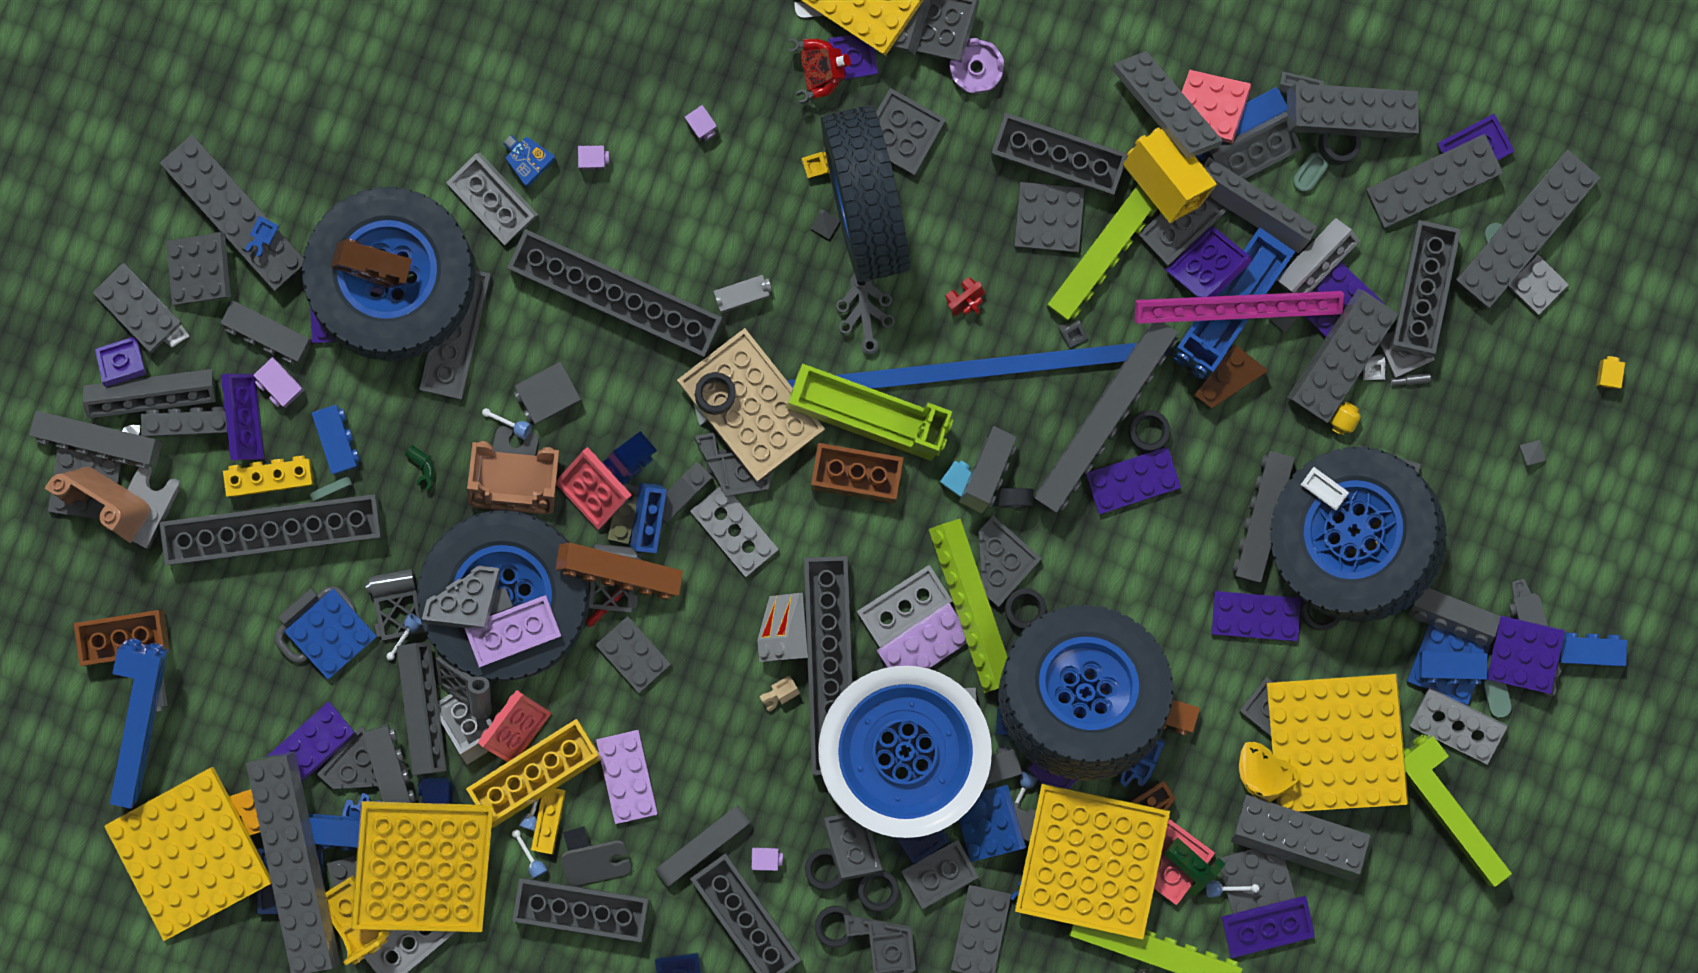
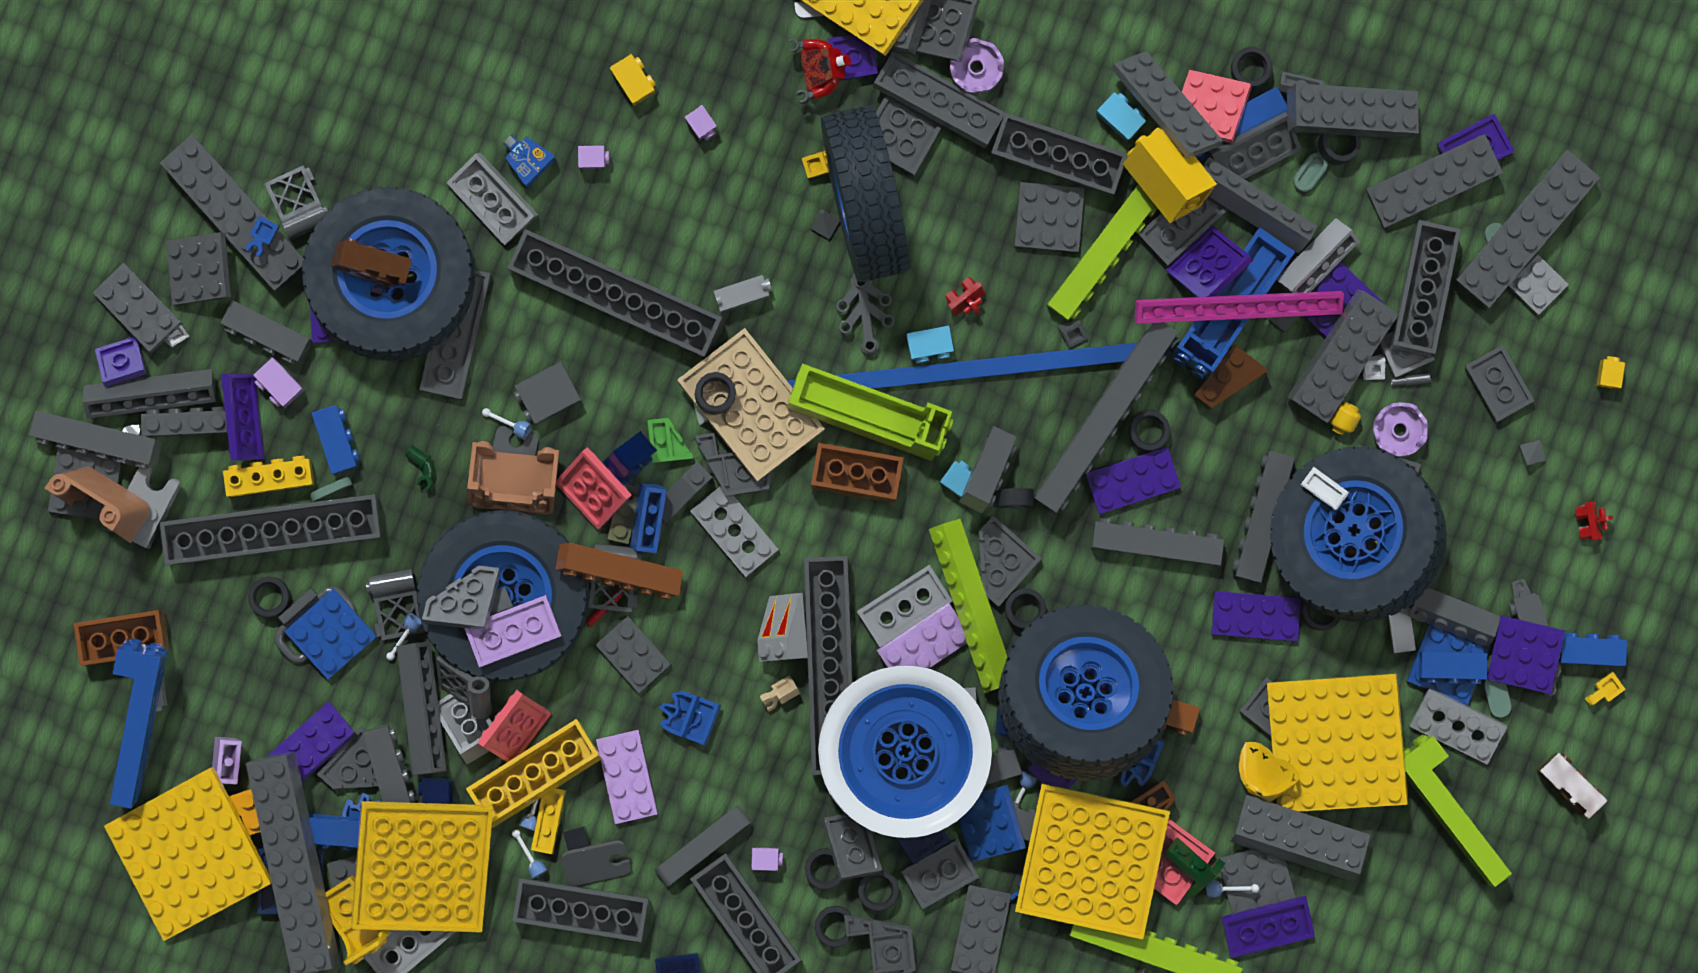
none -> lavender brick [212,737,242,784]
none -> black tyre [248,576,291,618]
none -> dark grey piece [264,165,329,241]
none -> yellow brick [610,54,656,106]
none -> bright green wing [646,418,693,463]
none -> blue plate [659,691,721,746]
none -> dark grey plate [872,51,1005,149]
none -> medium azure brick [906,326,954,363]
none -> dark grey brick [1091,518,1224,566]
none -> medium azure brick [1096,92,1146,142]
none -> black tyre [1231,47,1272,89]
none -> lavender plate [1373,402,1428,457]
none -> white tile [1388,608,1416,653]
none -> dark grey plate [1464,345,1534,422]
none -> wedge [1536,753,1607,819]
none -> red hips [1575,501,1613,541]
none -> yellow plate [1585,672,1626,706]

